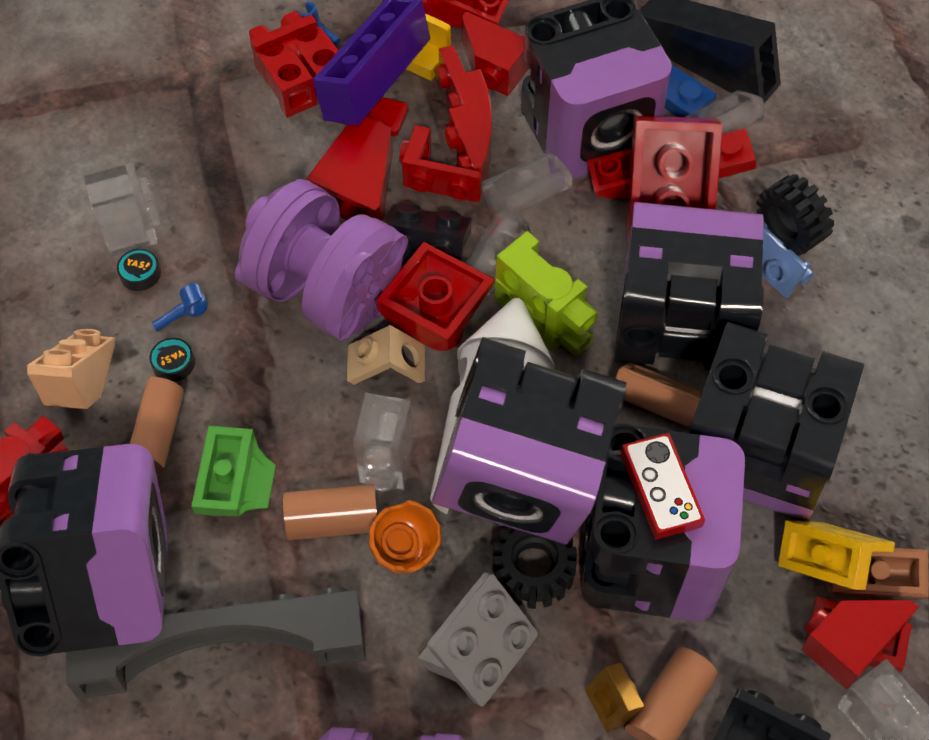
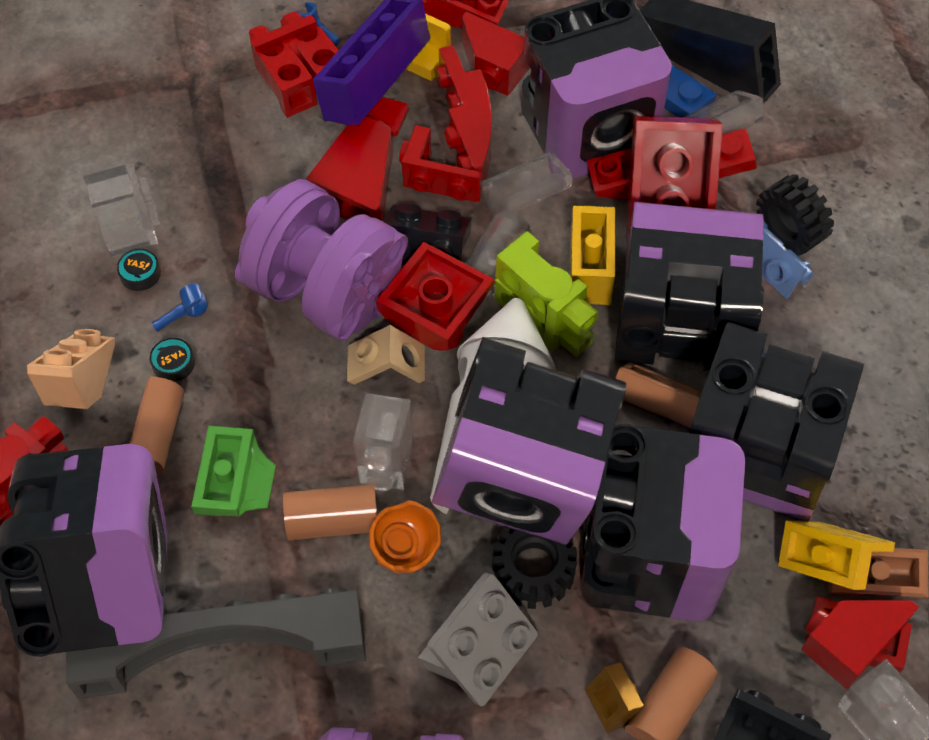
tile [620,433,705,540] -> none
none -> yellow brick [570,206,615,305]

